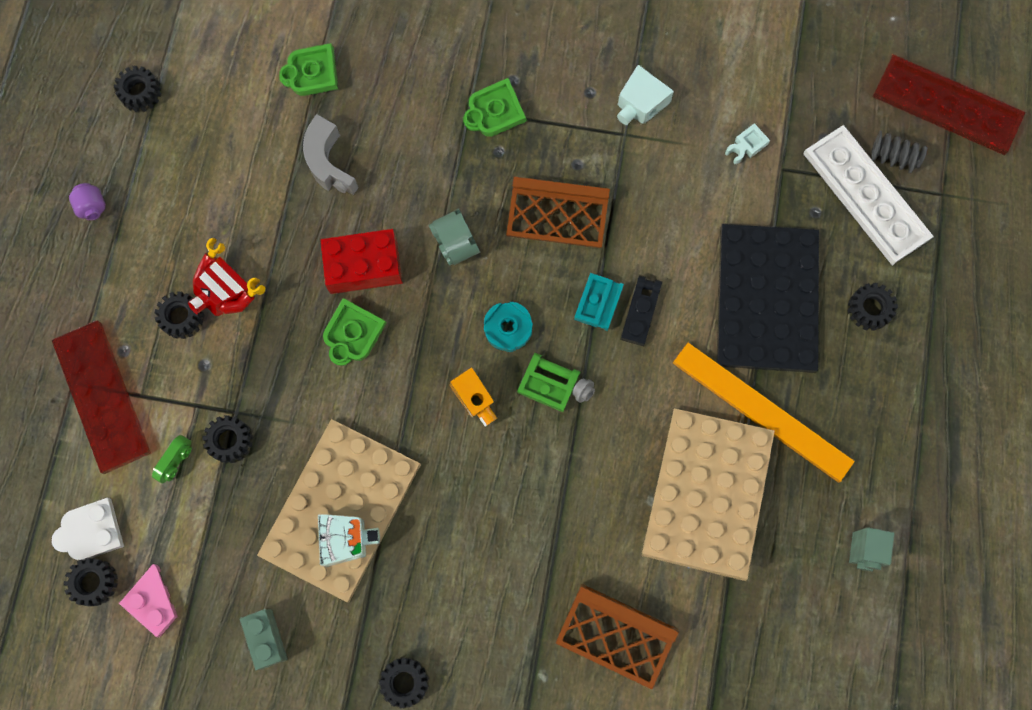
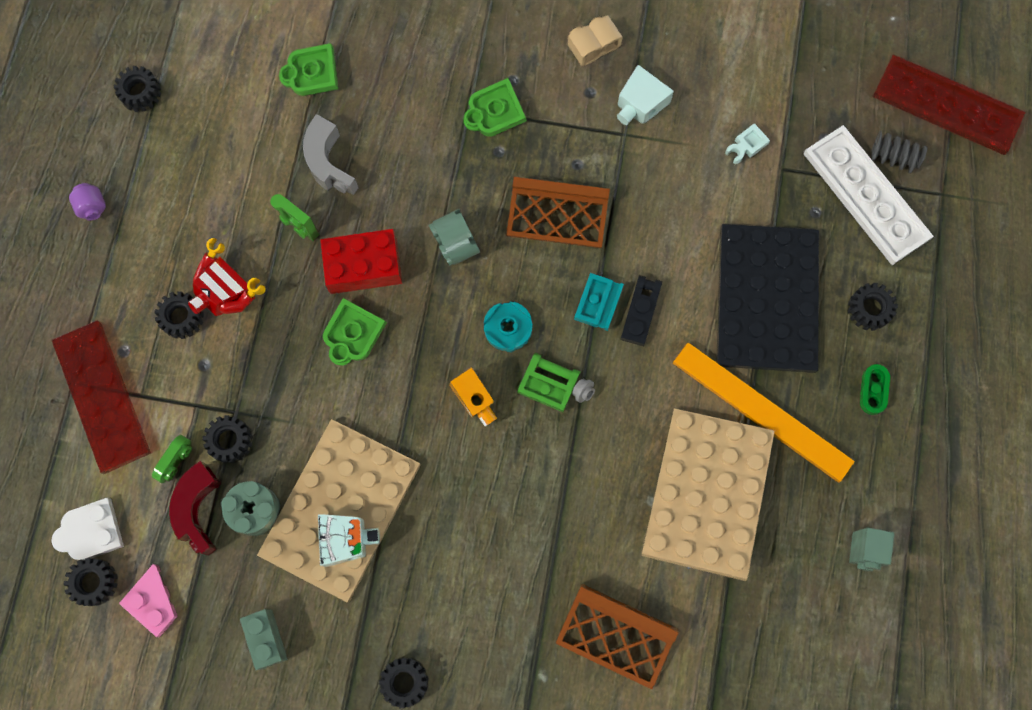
none -> dark red arch [169,461,221,556]
none -> sand green brick [221,481,280,536]
none -> bright green plate [270,194,319,241]
none -> tan brick [568,16,623,66]
none -> green plate [860,364,890,415]

